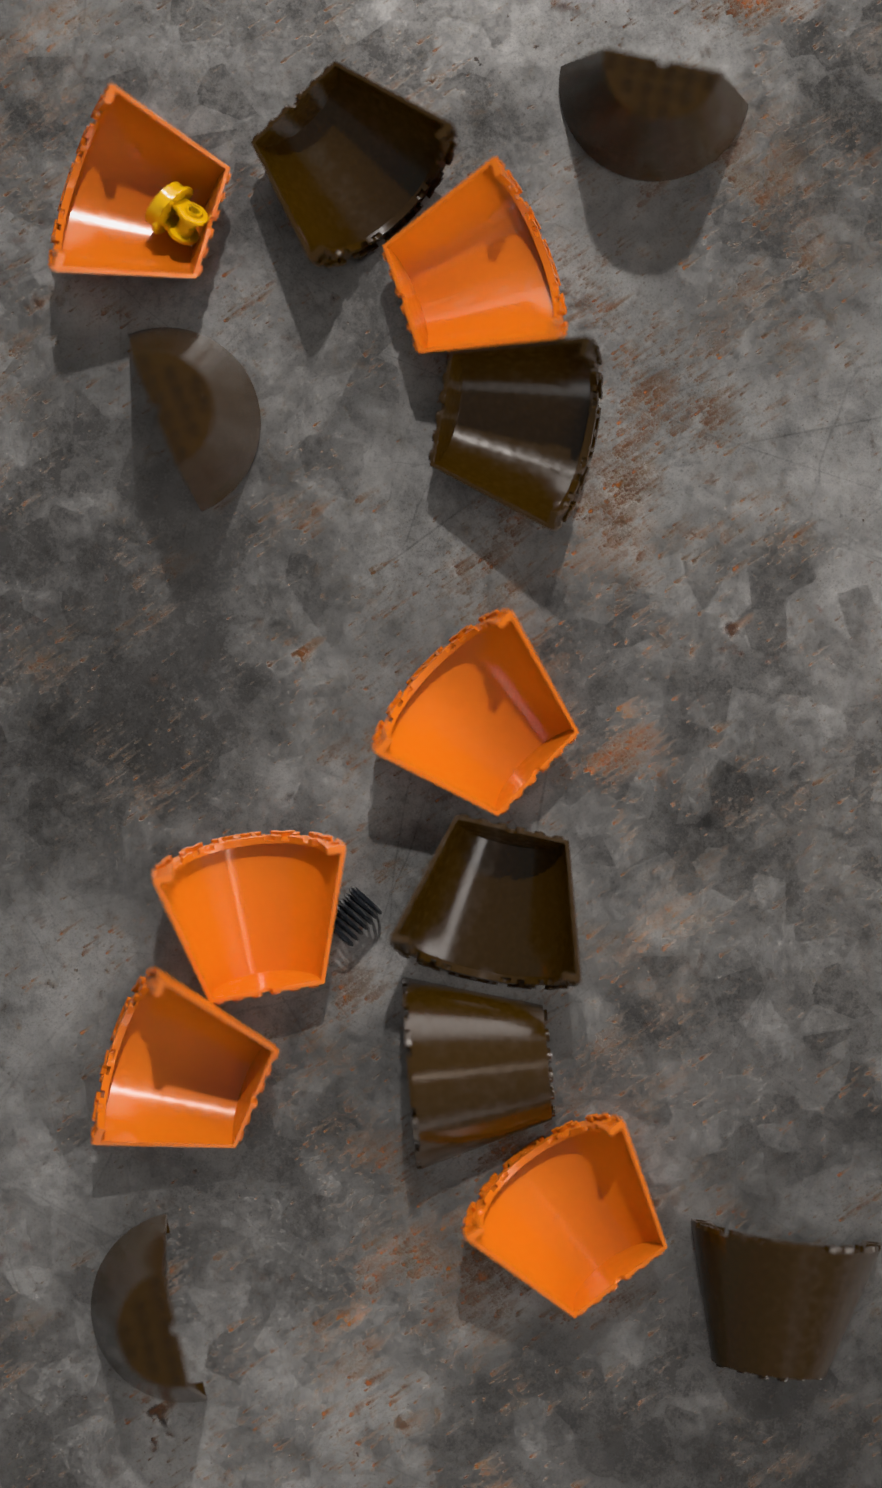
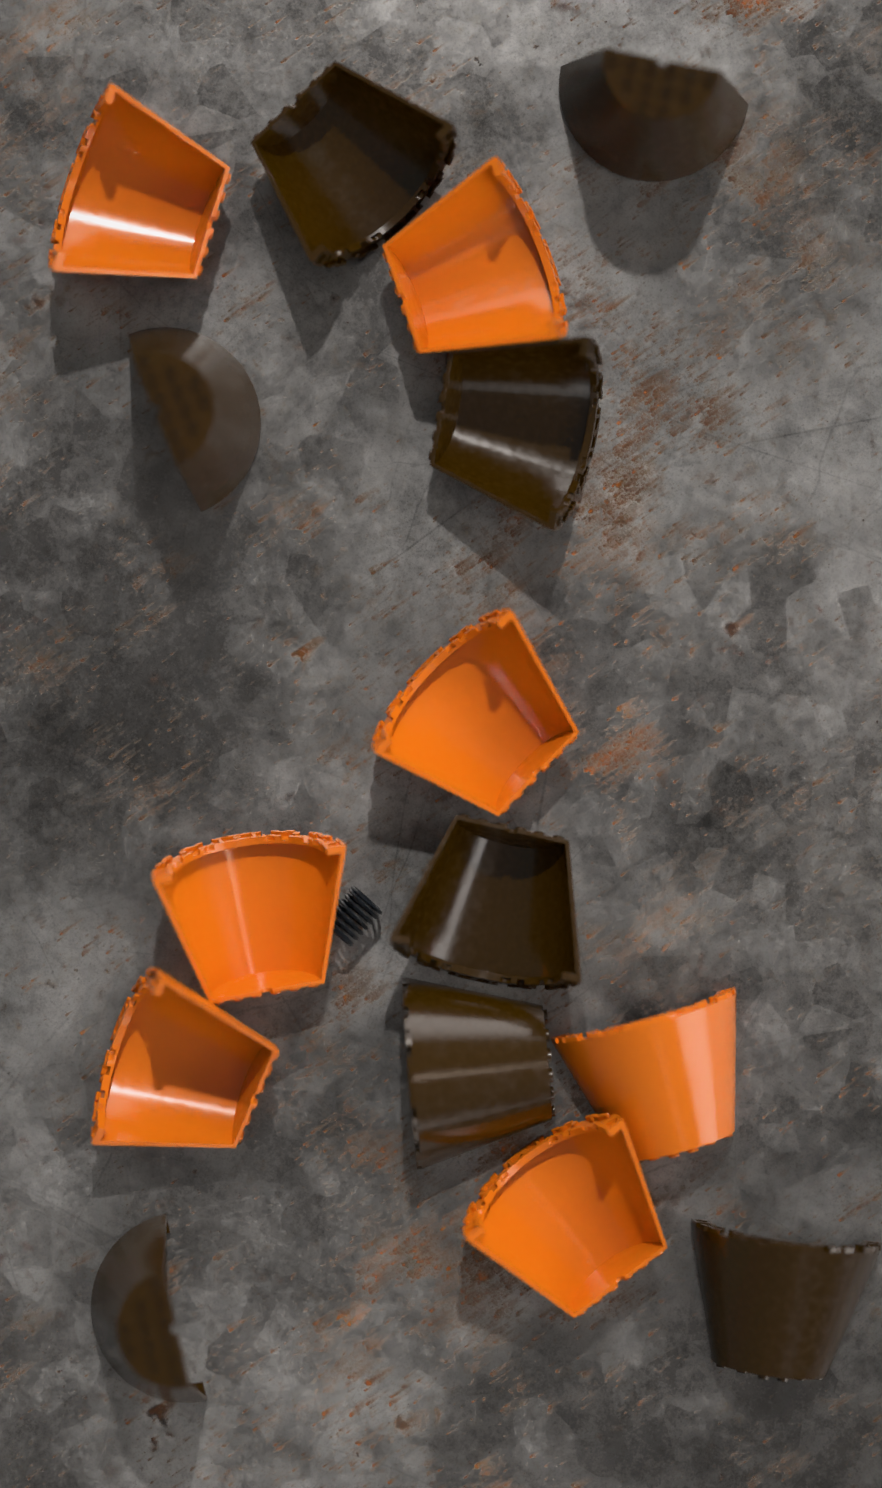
yellow piece [145,182,208,245] -> none
none -> orange cone [551,987,737,1162]

